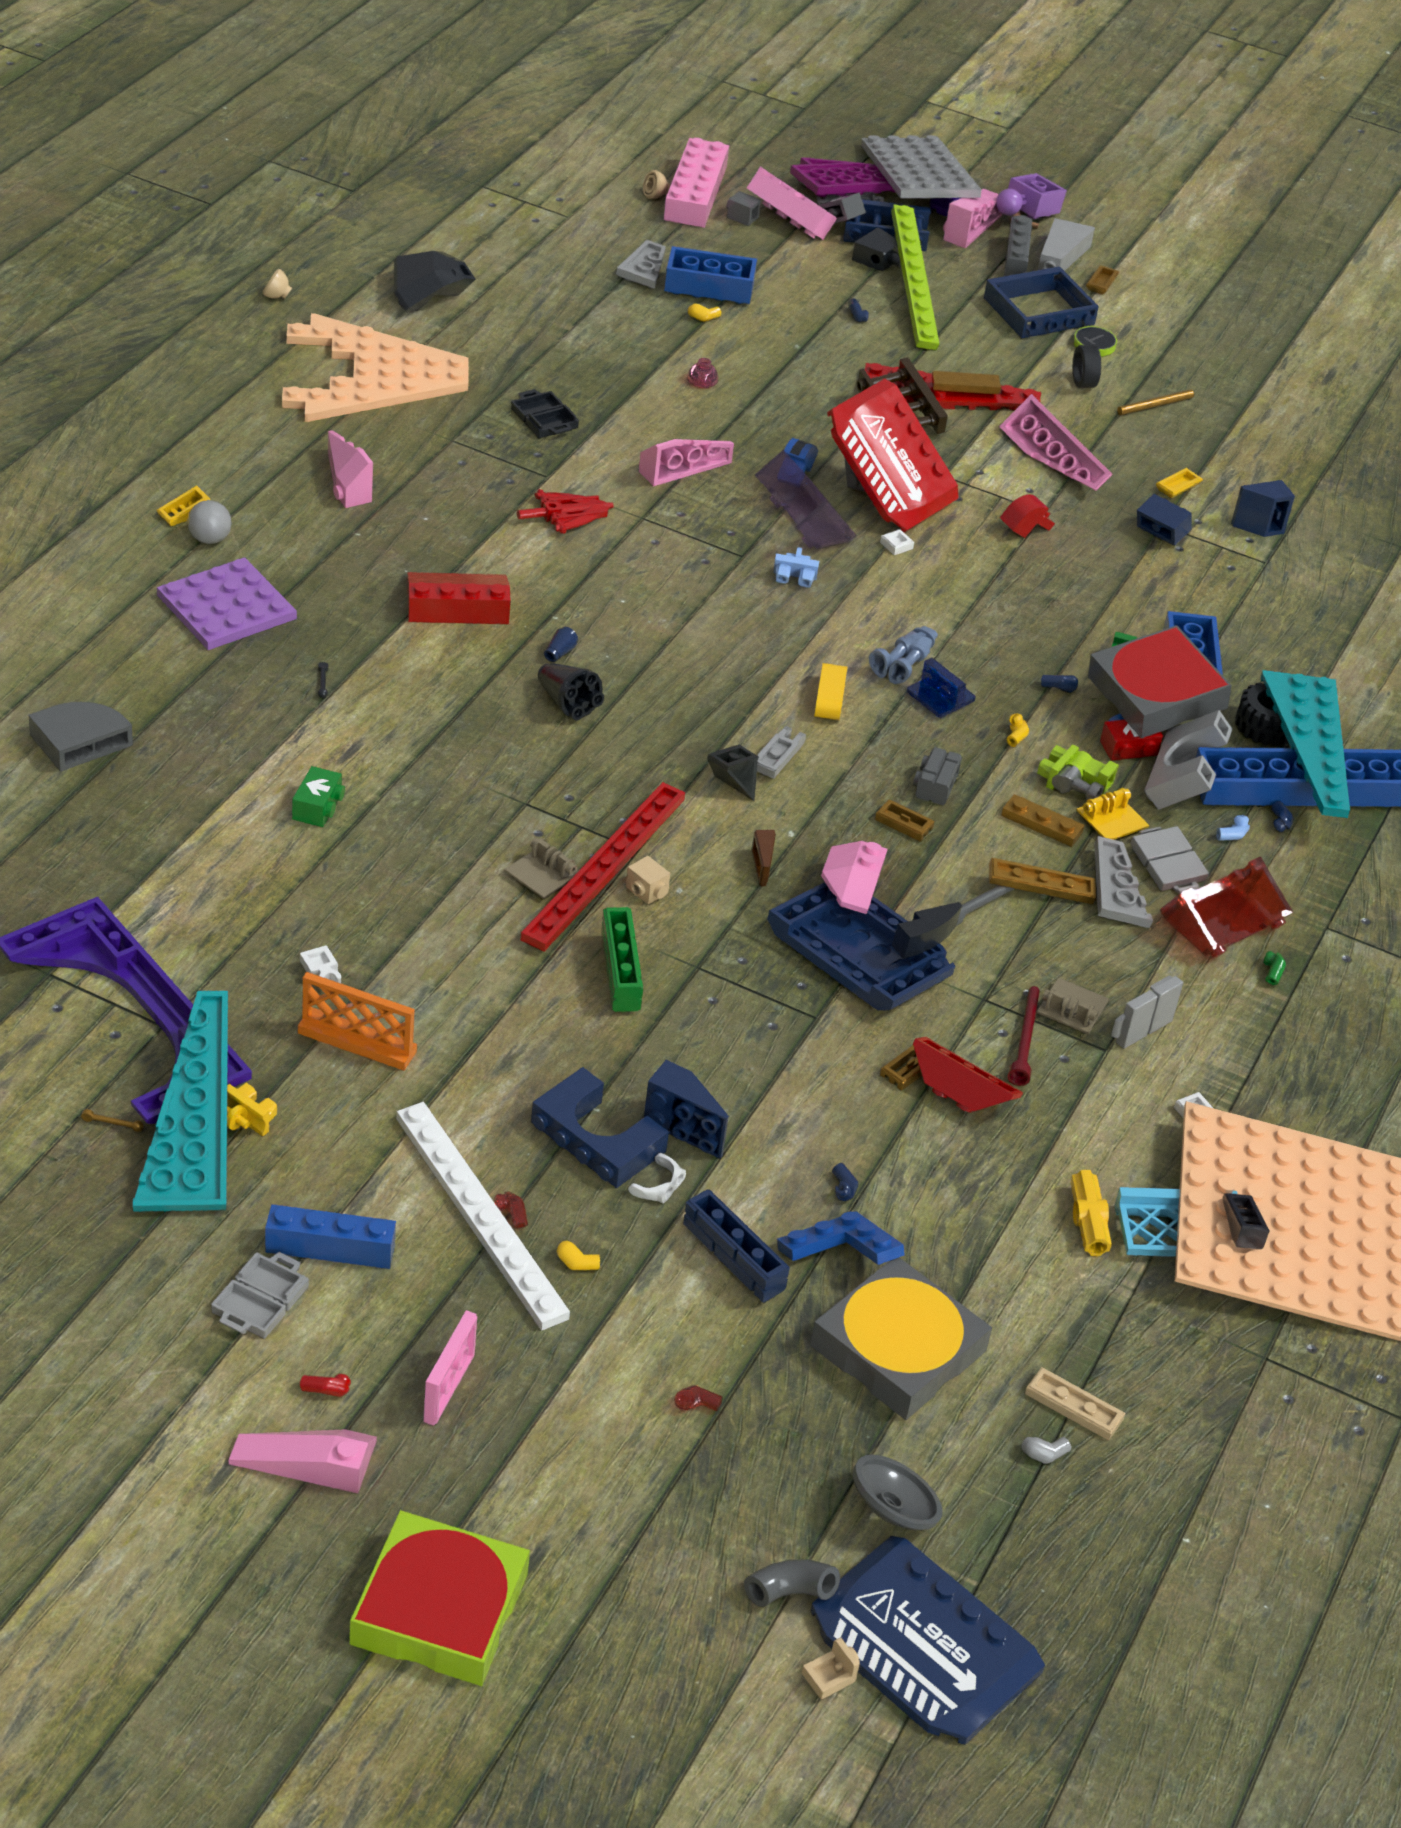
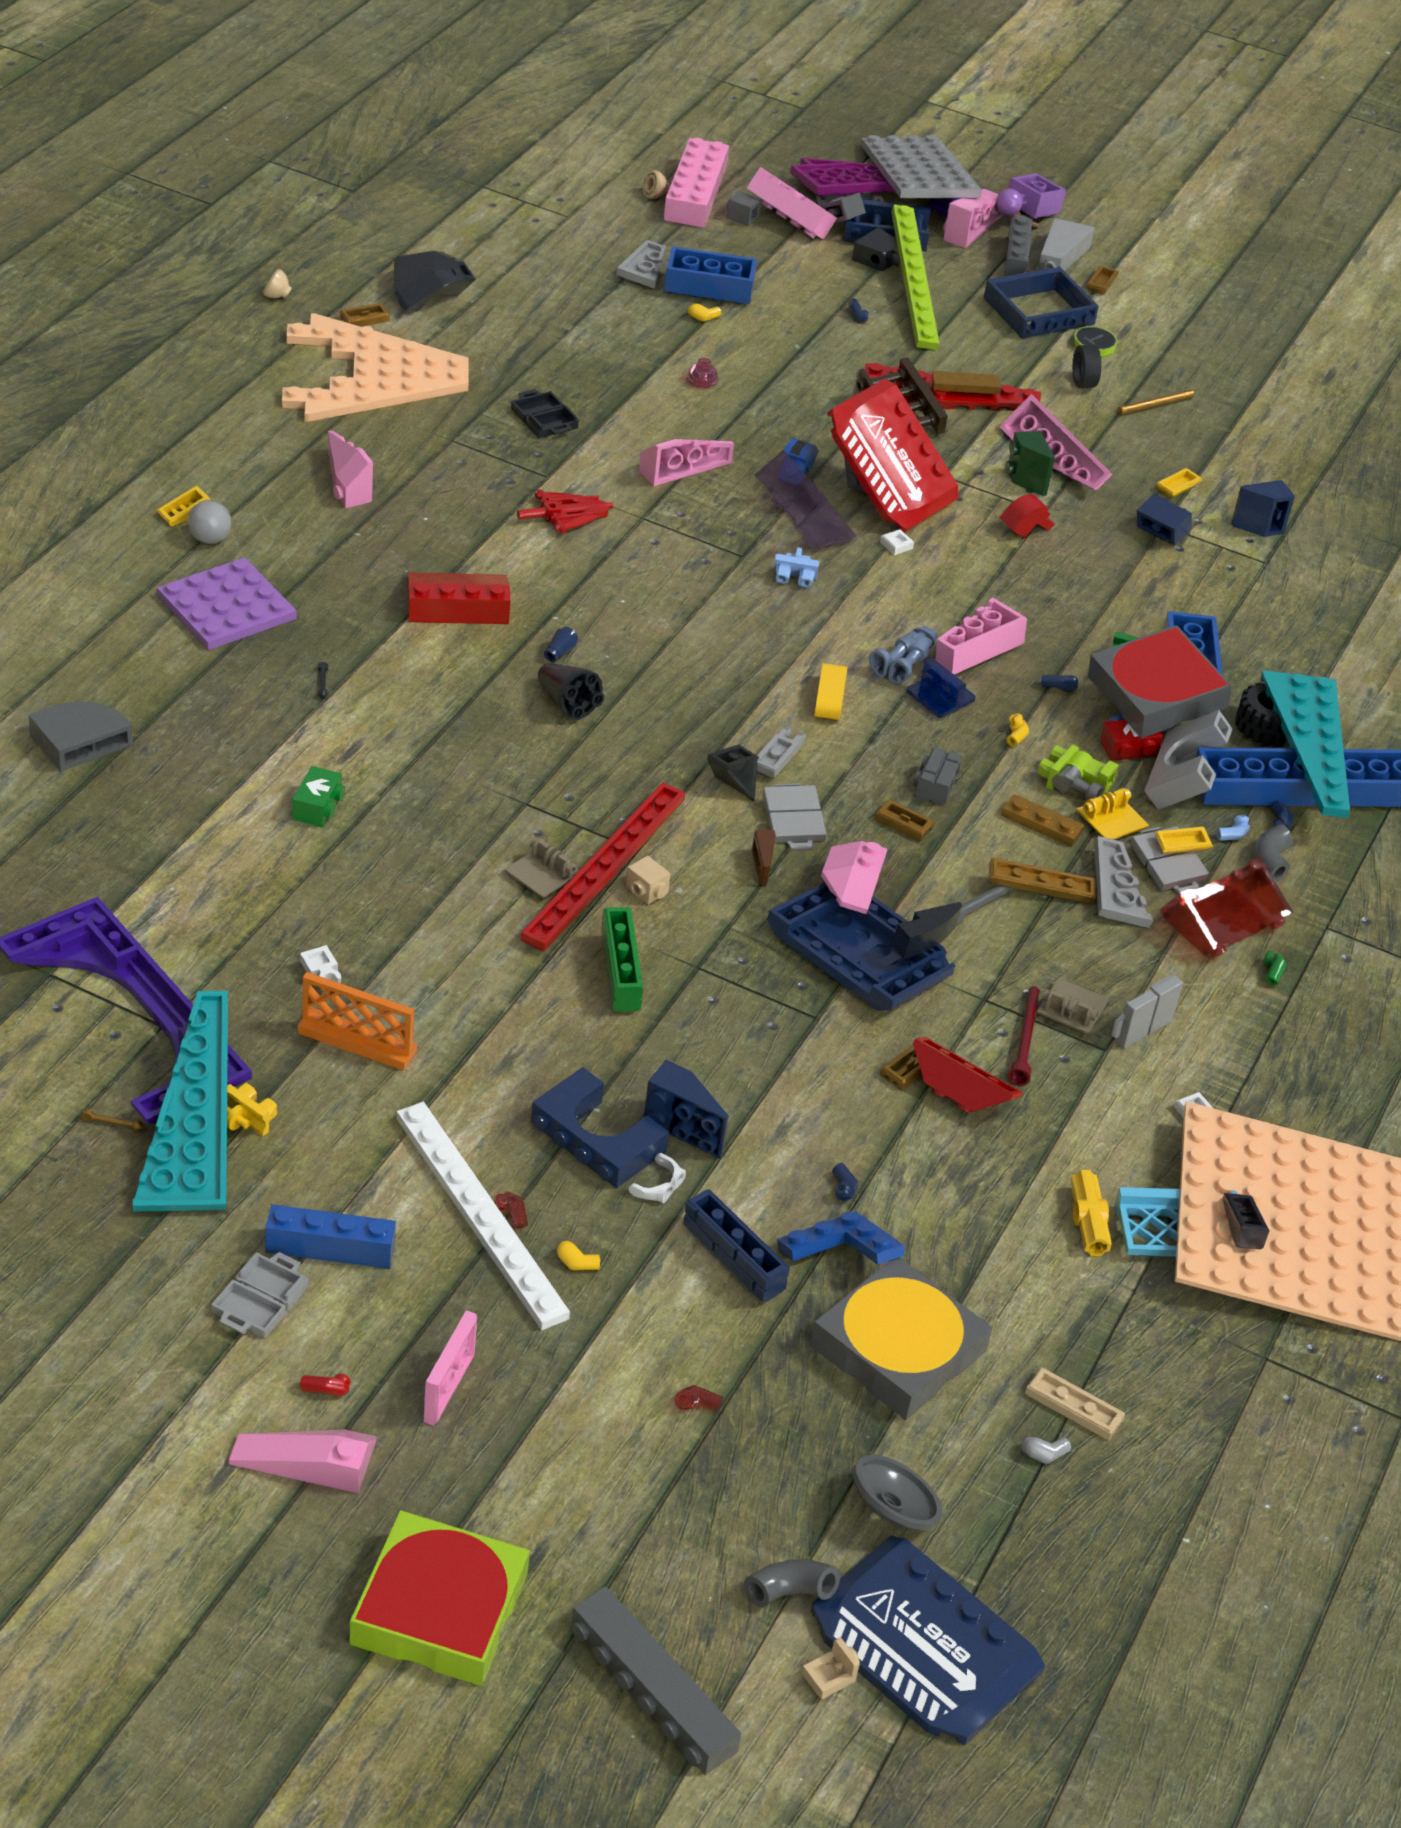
none -> pearl gold tile [340,303,390,327]
none -> dark grey brick [571,1586,741,1775]
none -> light grey piece [762,783,826,851]
none -> bright pink wedge [935,598,1027,675]
none -> dark green slope [1005,431,1055,496]
none -> yellow tile [1155,827,1213,854]
none -> dark grey cylinder [1253,824,1292,883]

